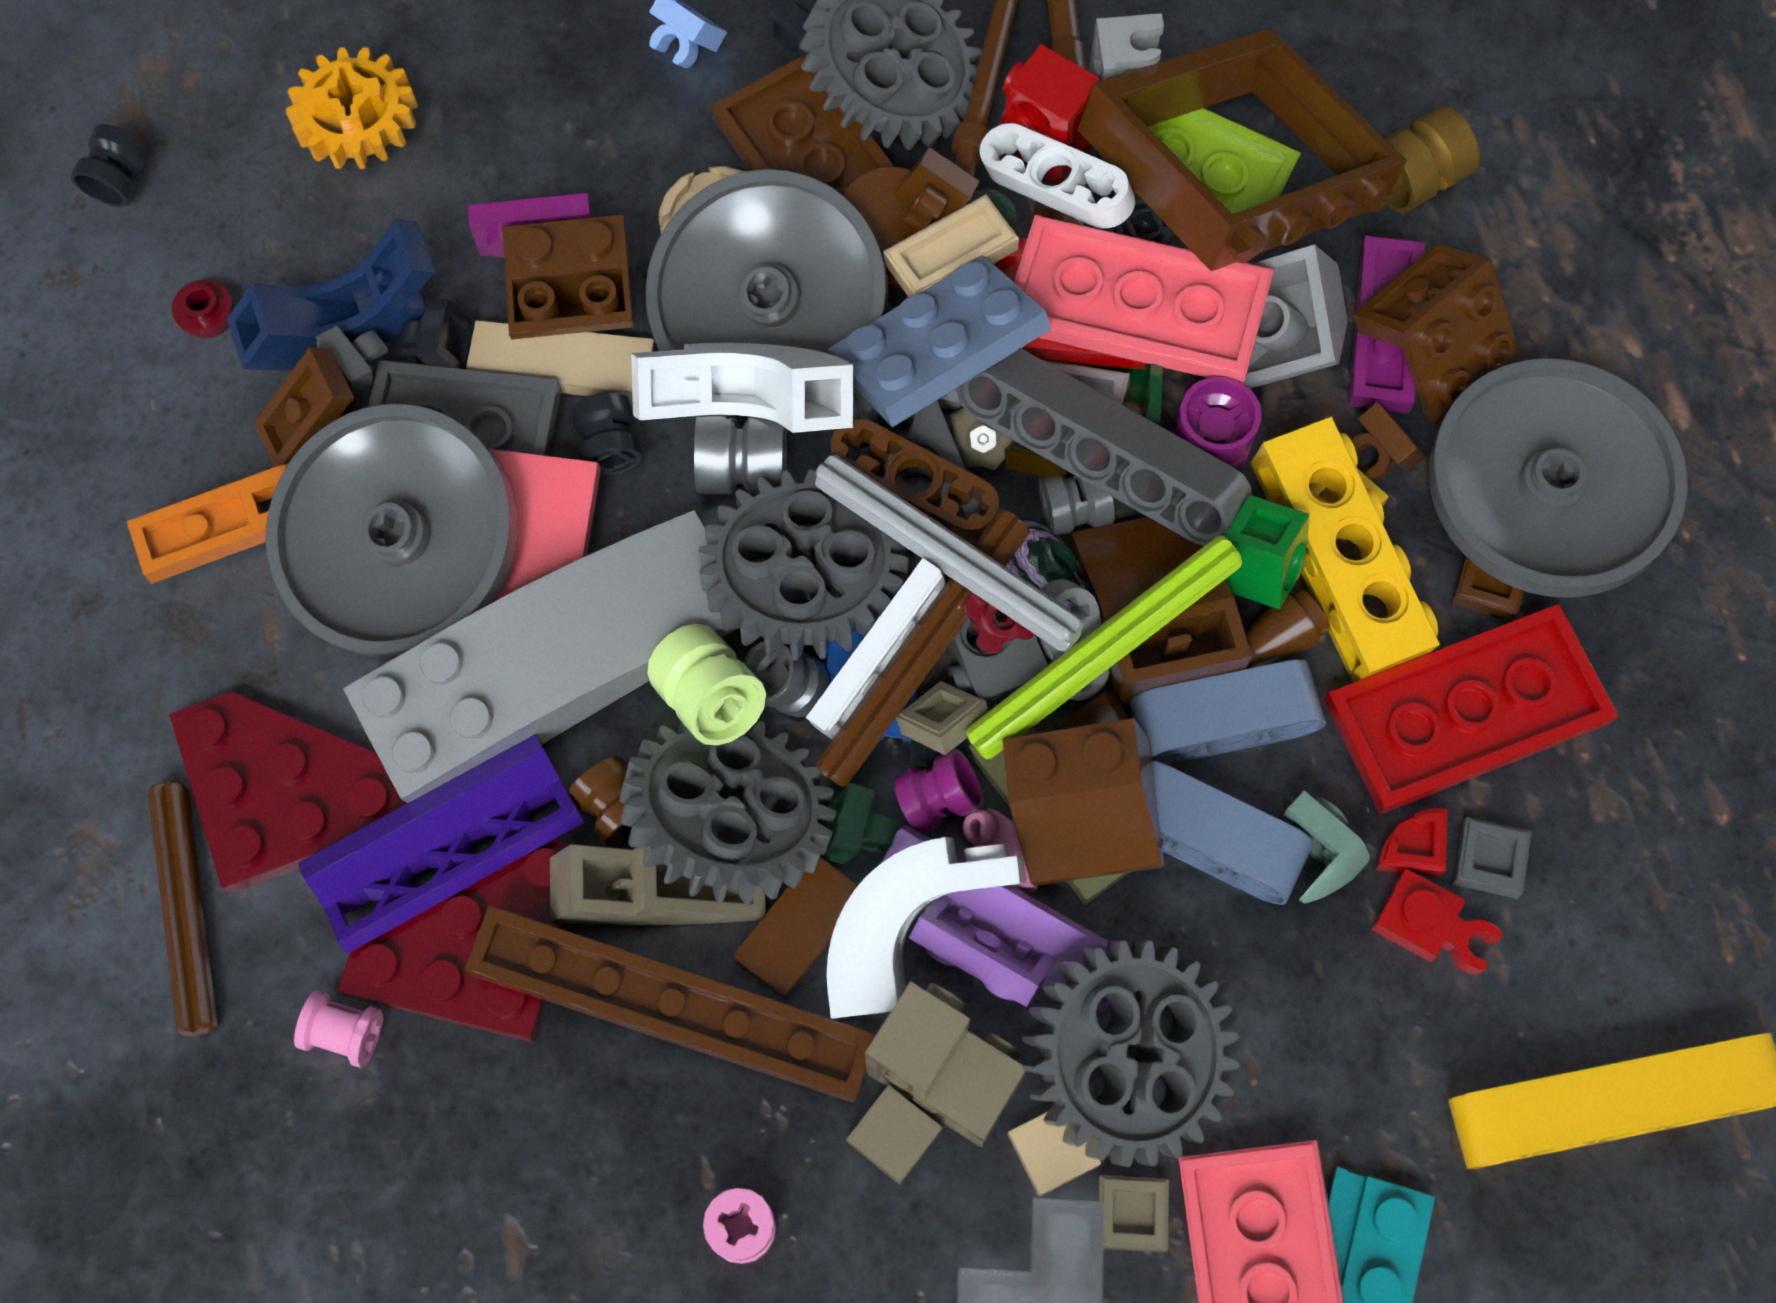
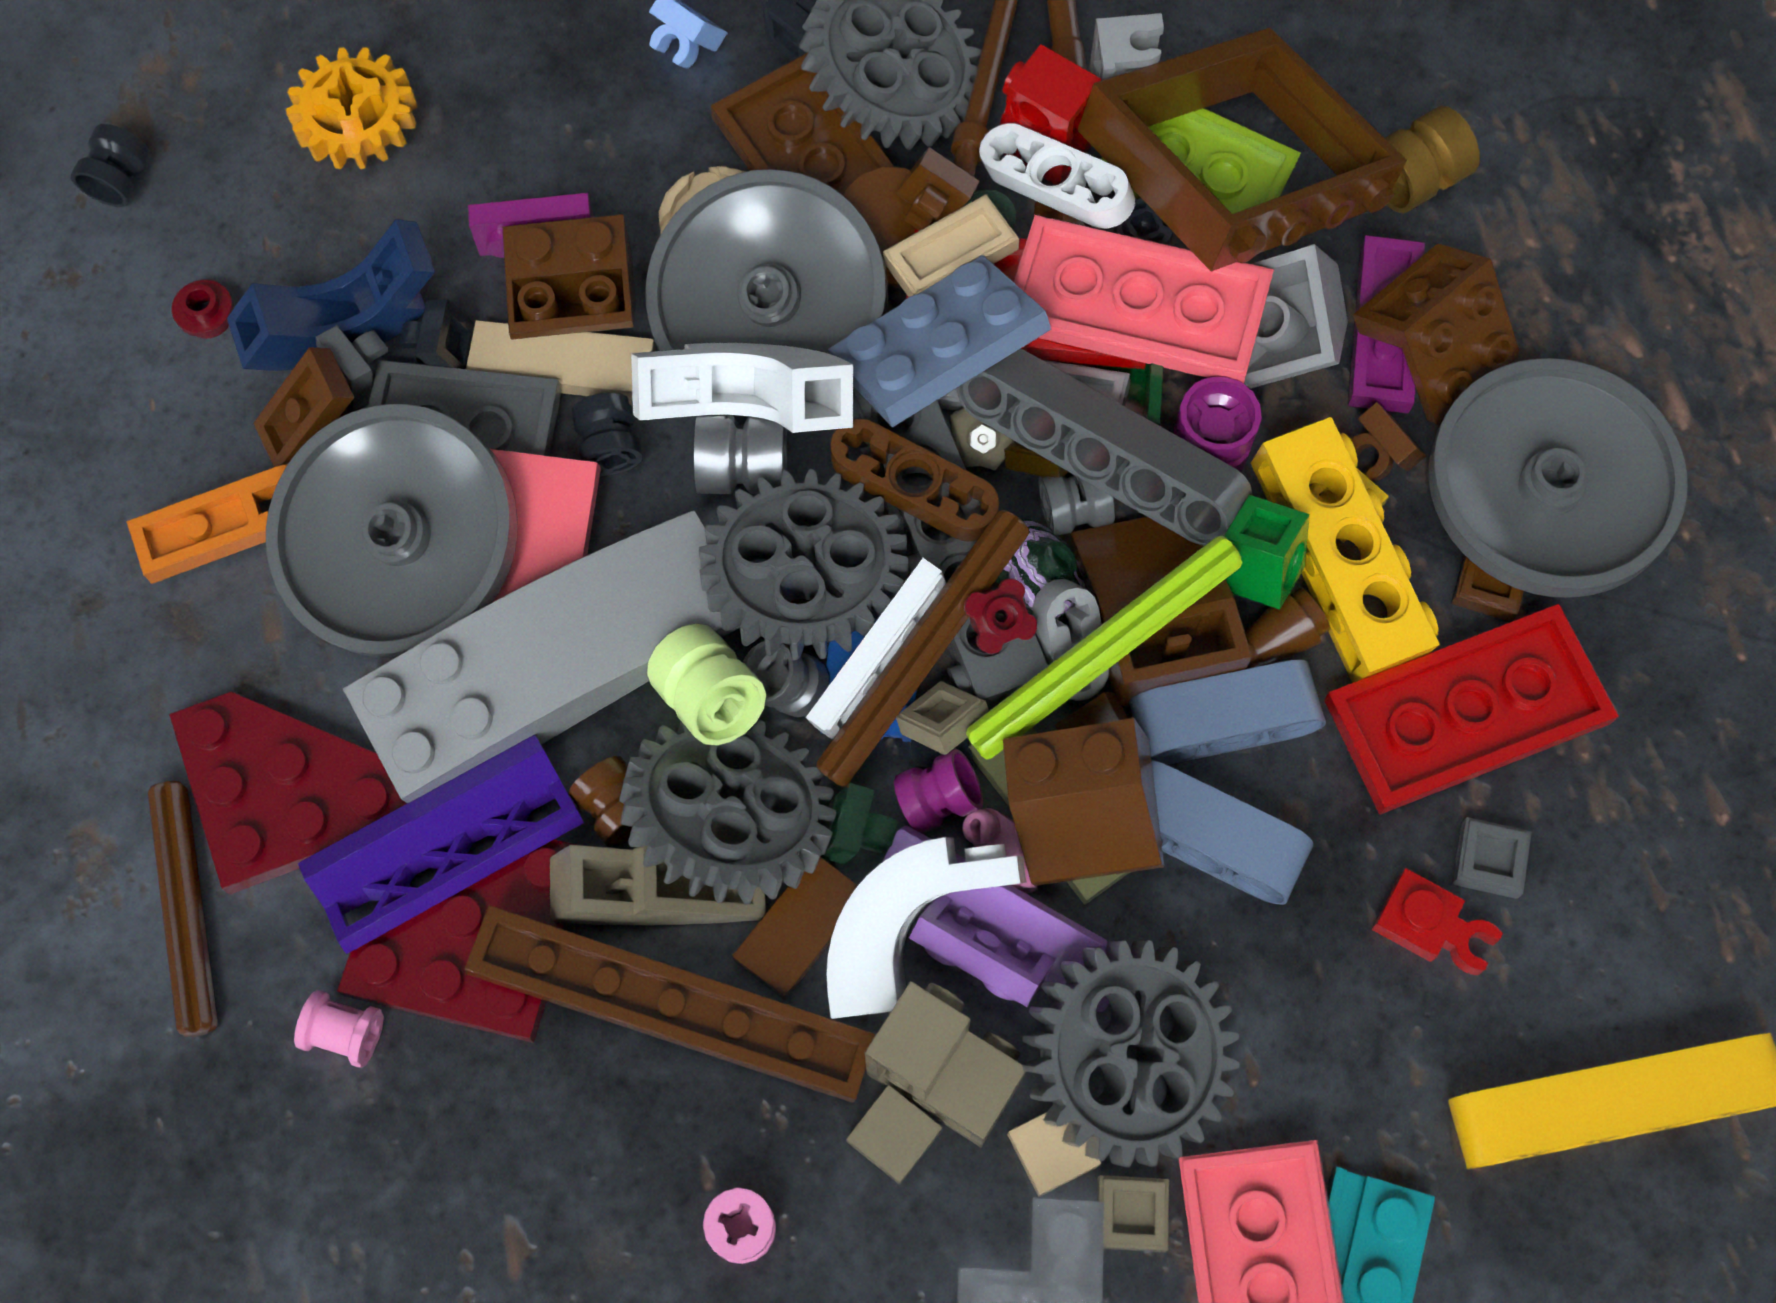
light grey axle [815,455,1084,652] -> none
sand green plate [1281,791,1370,904] -> none
red tile [1375,808,1447,877] -> none

